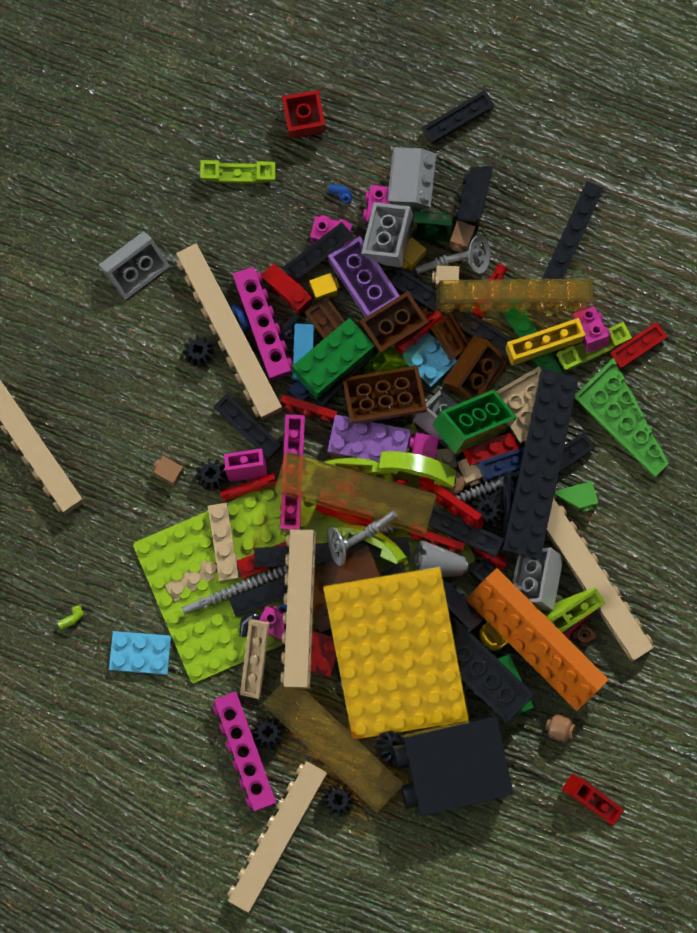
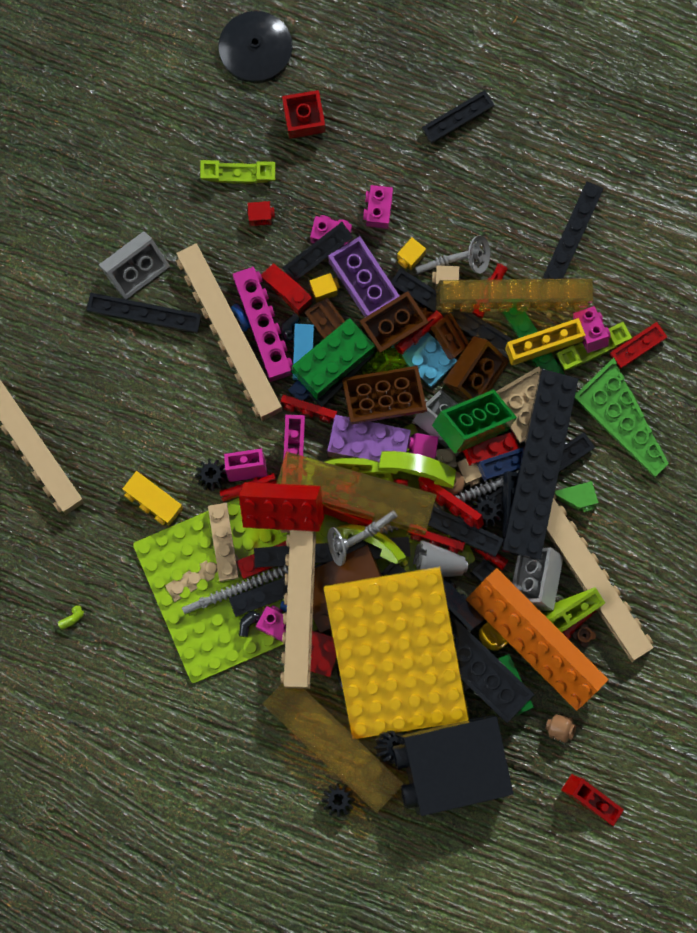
medium azure plate [109,631,171,675] -> none
medium nougat brick [153,456,184,487] -> none
black gear [182,335,215,368] -> none
dark pink brick [212,692,277,812] -> none
black plate [213,393,282,460] -> none
tan brick [227,761,327,913] -> none
tan plate [240,619,270,699] -> none
black gear [251,716,285,750] -> none
blue arm [328,184,353,204] -> none
light grey slope [361,202,414,267] -> none
light grey slope [387,147,436,211] -> none
dark green slope [412,210,452,243] -> none
medium nougat brick [449,220,475,252] -> none
black slope [454,166,493,231] -> none
none -> black plate [86,292,202,334]
none -> yellow brick [122,471,183,526]
none -> black dish [219,11,293,83]
none -> red brick [239,482,324,532]
none -> red brick [247,201,275,226]

